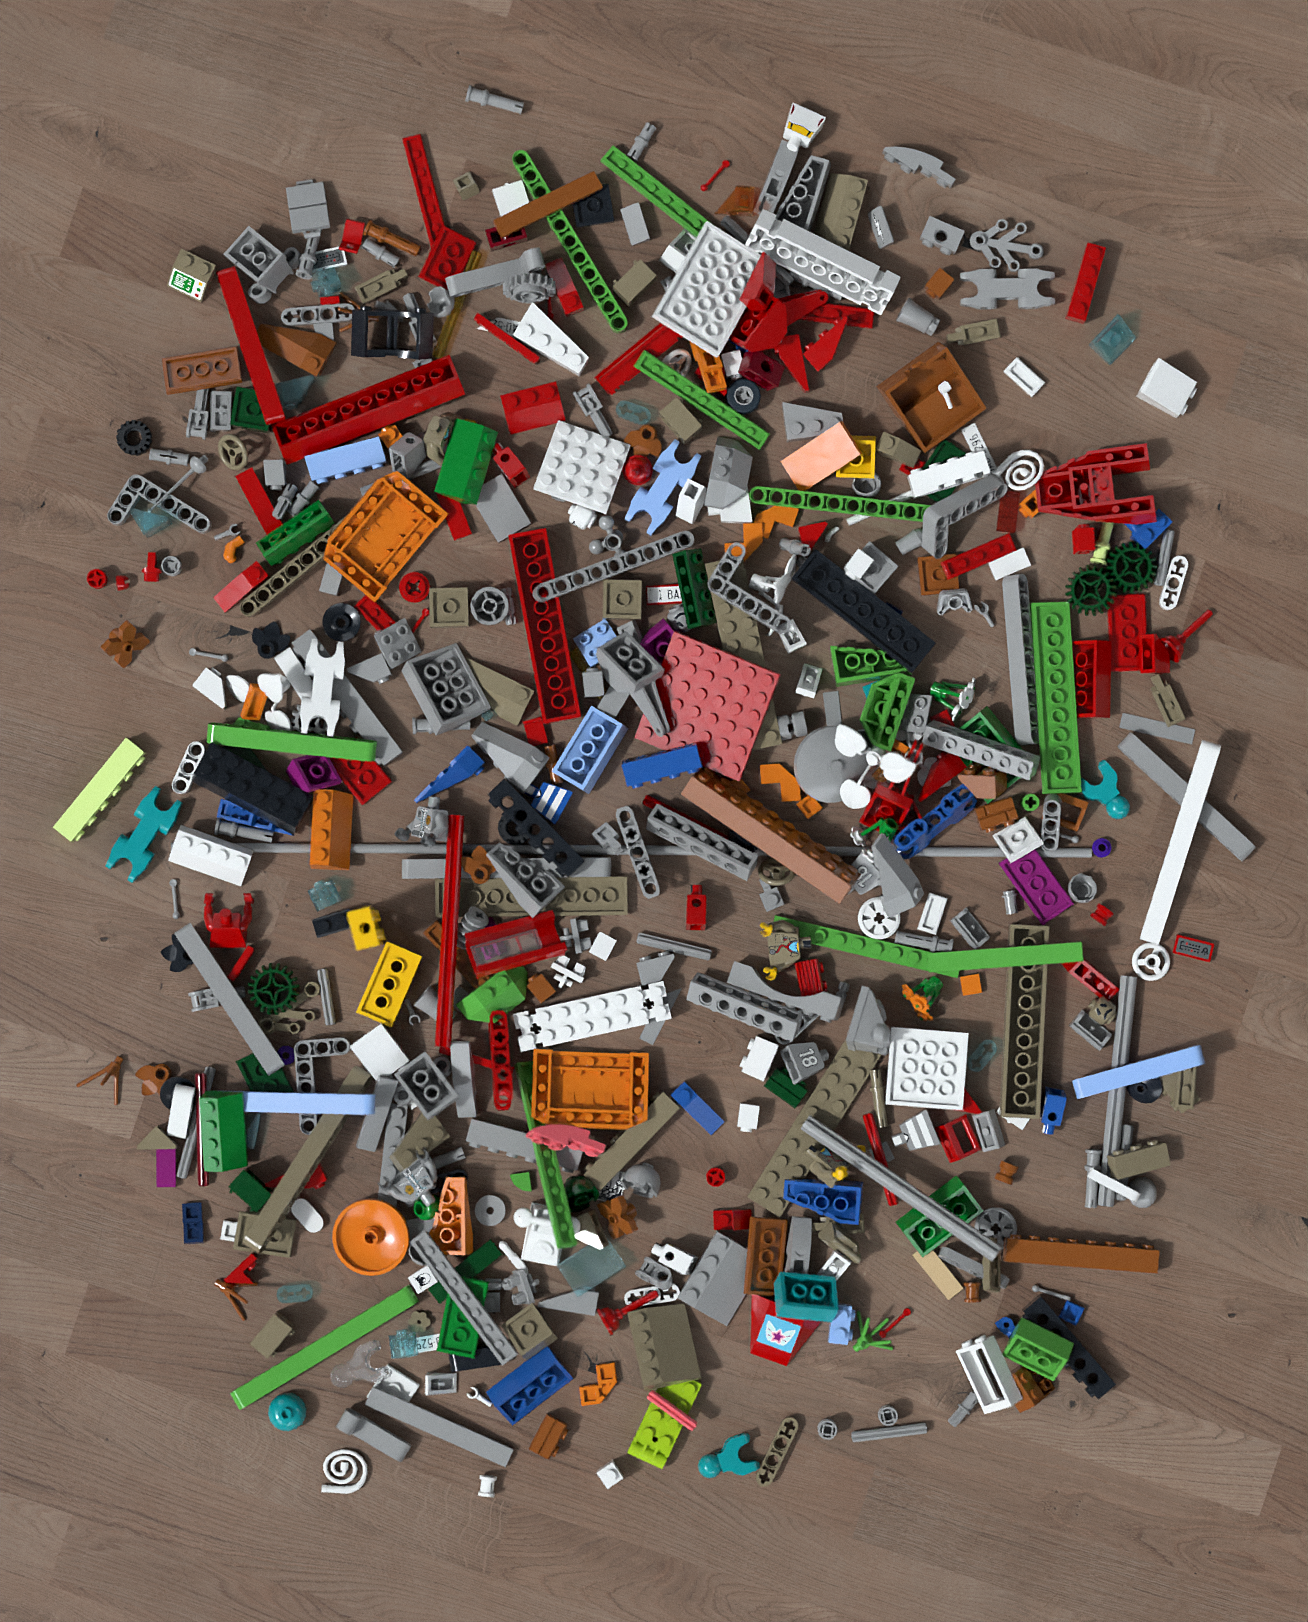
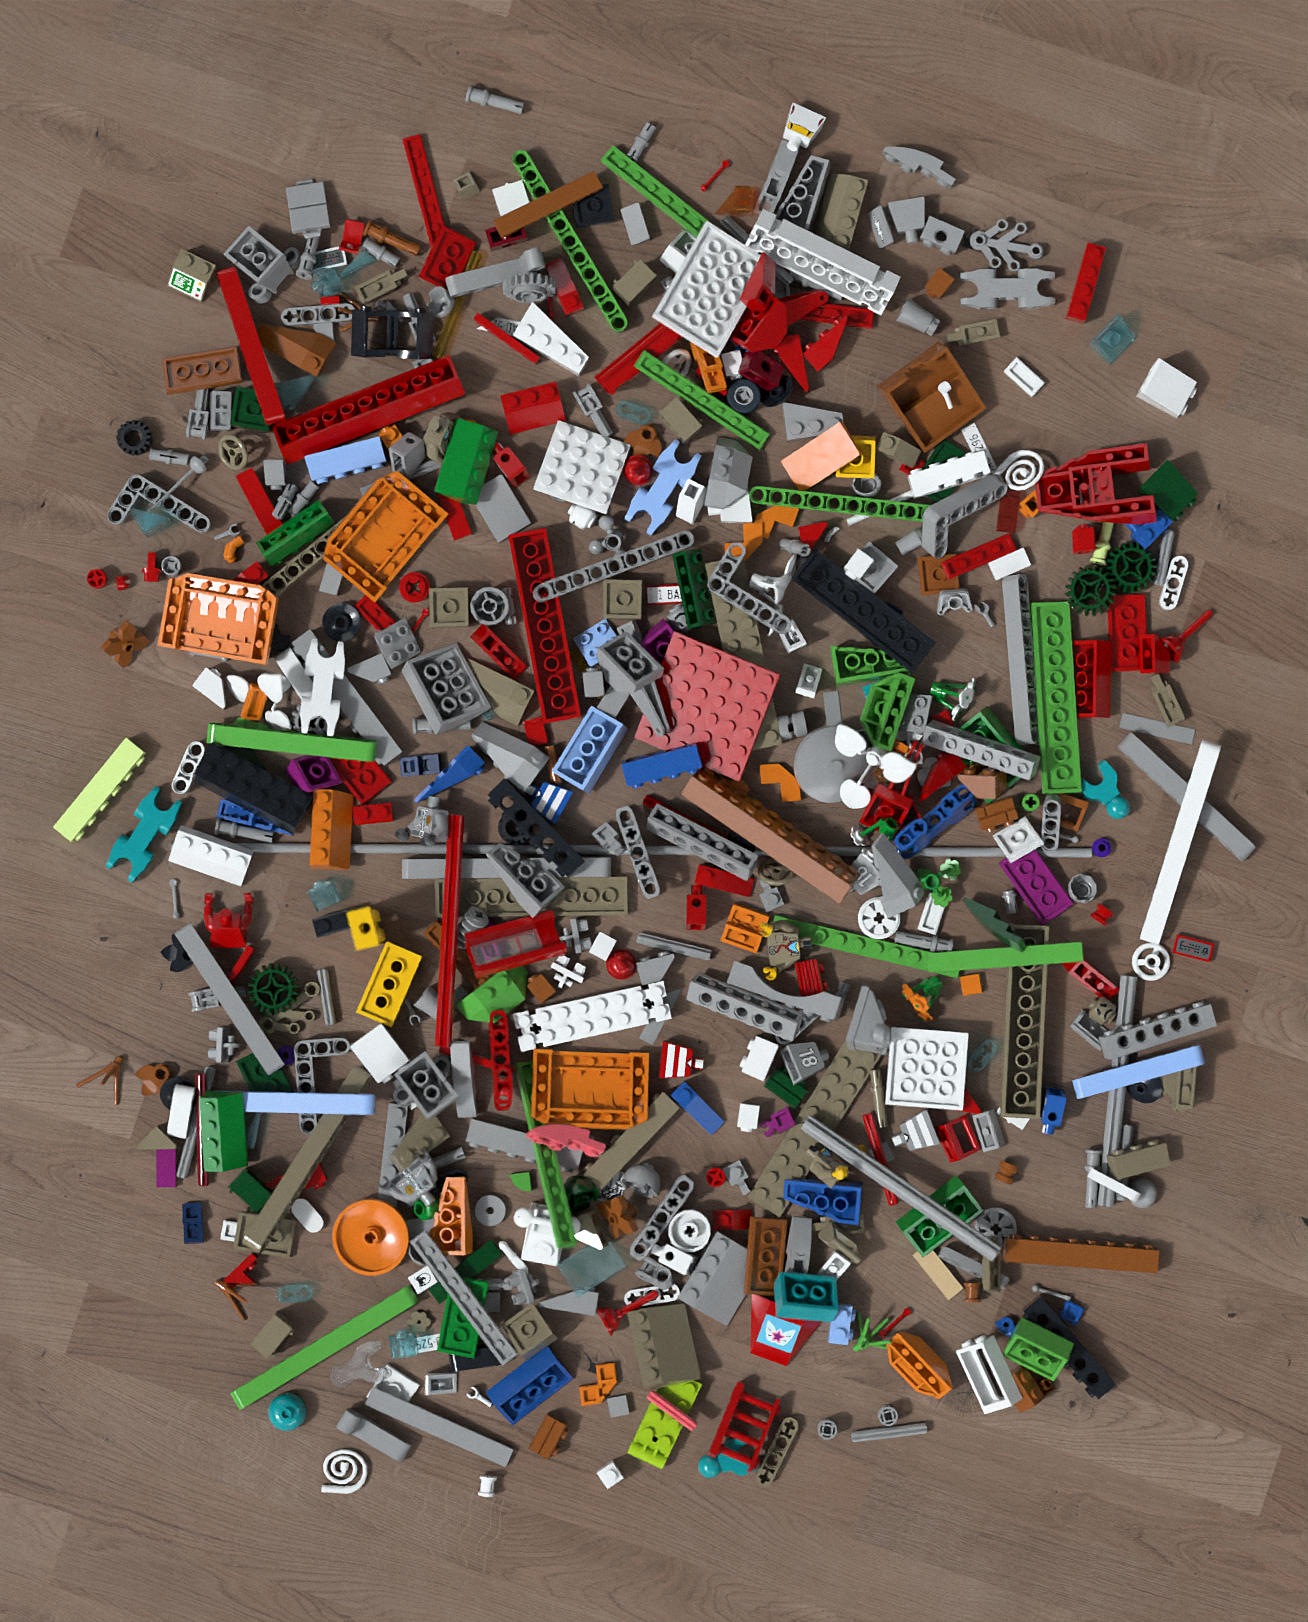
light grey tile [356,1075,398,1152] -> none
dark orange plate [461,845,497,884] -> none
orange tile [796,795,823,820] -> none
light grey axle [948,1392,979,1427] -> none
light grey hinge [950,908,990,950] -> none
none -> orange slope [158,573,279,665]
none -> light grey hips [208,1027,240,1062]
none -> clear light blue piece [339,250,375,279]
none -> red brick [353,802,394,825]
none -> dark blue slope [399,754,442,777]
none -> red slope [470,624,527,680]
none -> red piece [606,949,636,980]
none -> light grey tile [607,1394,630,1418]
none -> light grey piece [630,1174,693,1260]
none -> torso [659,1041,704,1078]
none -> white wheel [668,1208,710,1252]
none -> red slope [694,865,754,897]
none -> red fence [707,1382,781,1473]
none -> orange slope [720,902,770,953]
none -> light grey plate [723,1160,750,1195]
none -> black dish [760,375,794,407]
none -> magenta plate [760,1107,796,1137]
none -> orange wedge [886,1331,953,1399]
none -> light grey torso [887,197,925,244]
none -> bright green plant [914,859,961,908]
none -> dark green slope [963,897,1026,952]
none -> light grey brick [1099,1001,1217,1060]
none -> dark green slope [1137,460,1198,522]

